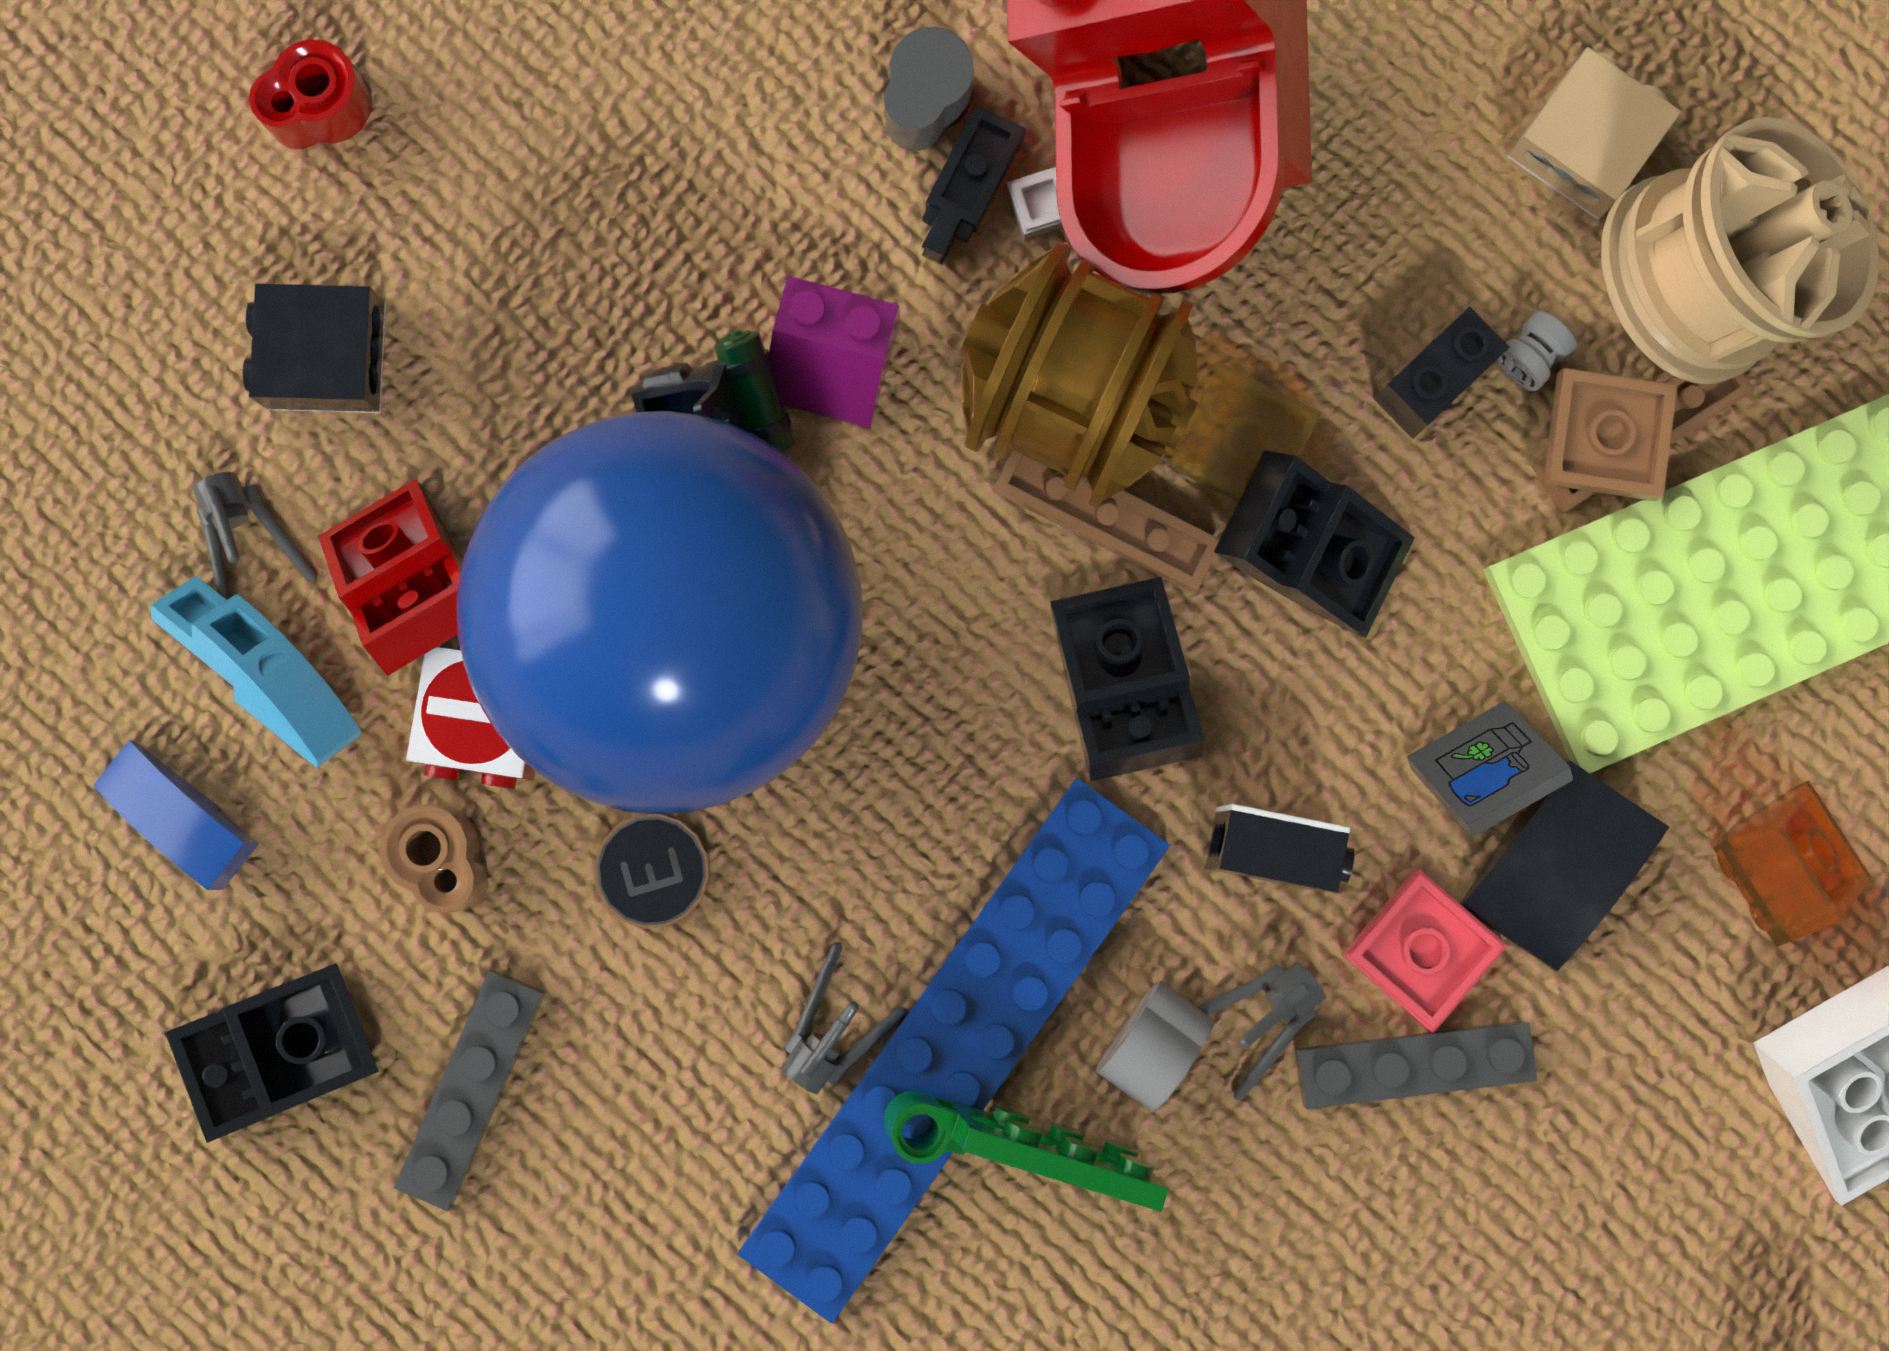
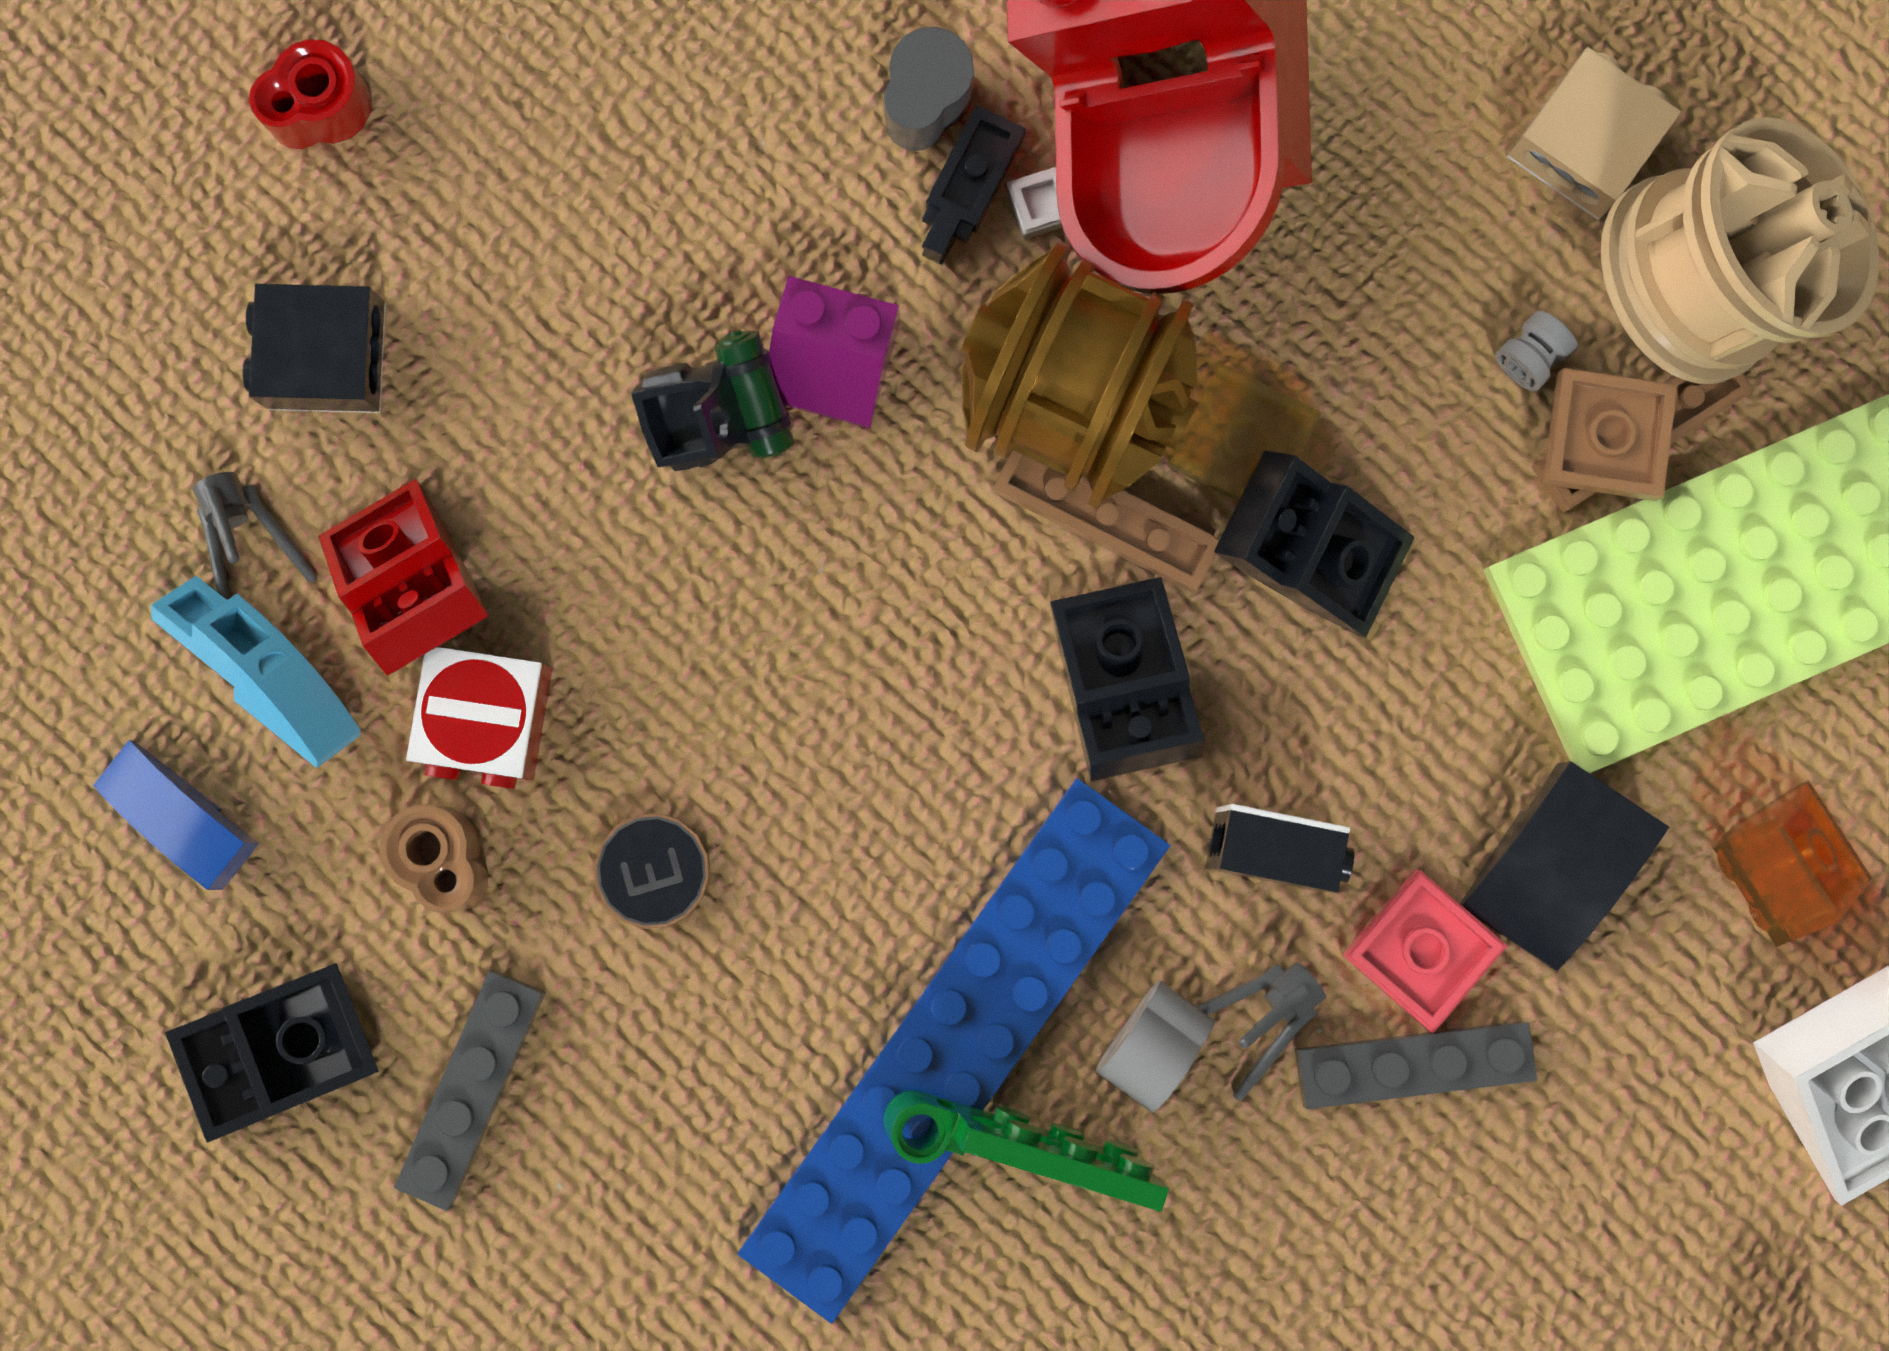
blue piece [457,411,862,814] -> none
dark grey plant [781,942,907,1094] -> none
black brick [1374,306,1510,439] -> none
dark grey tile [1407,701,1573,838] -> none

